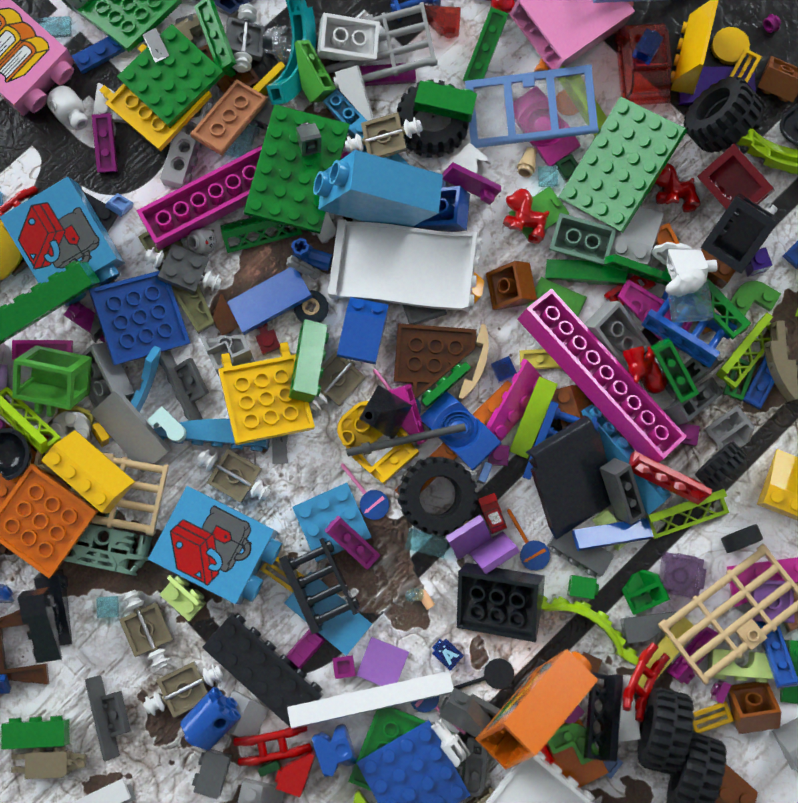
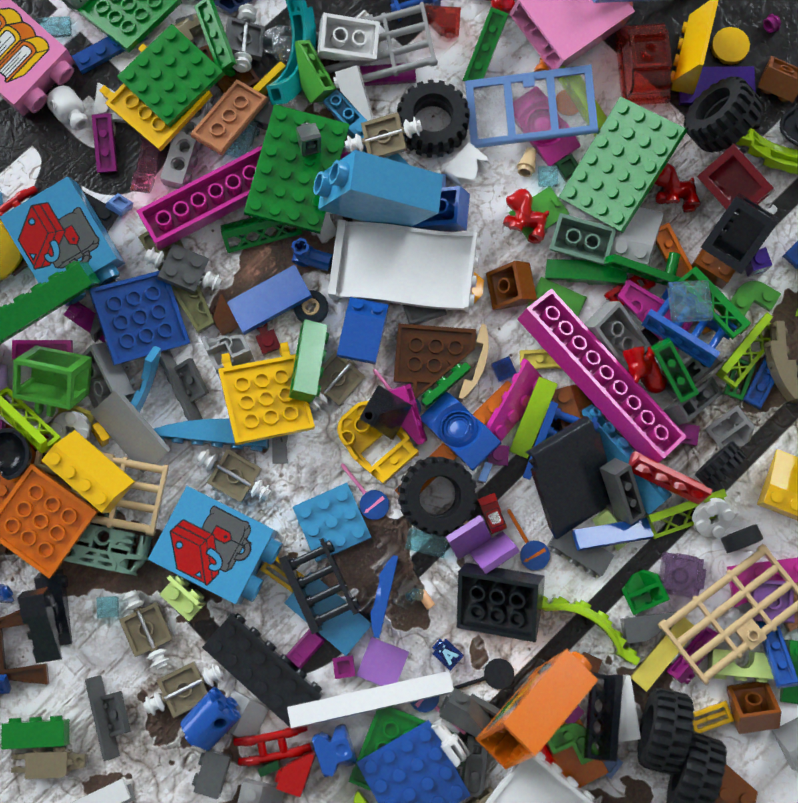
light grey sticker [142,28,169,63] -> none
light aqua leg [147,406,187,443] -> none
light grey head [187,228,216,254] -> none
light grey axle [286,255,321,280] -> none
magenta hinge [324,516,381,570] -> none
dark grey bar [346,423,466,457] -> none
green brick [414,80,477,123] -> none
magenta hinge [442,162,501,205] -> none
green brick [567,575,599,600] -> none
red piece [623,642,670,722] -> none
clear blue brick [632,28,664,65] -> none
white torso [651,242,717,297] -> none
magenta plate [710,680,731,704] -> none
yellow tile [729,48,762,83] -> none
none -> clear pink slope [130,135,161,193]
none -> blue slope [370,555,398,638]
none -> white plate [692,498,735,538]

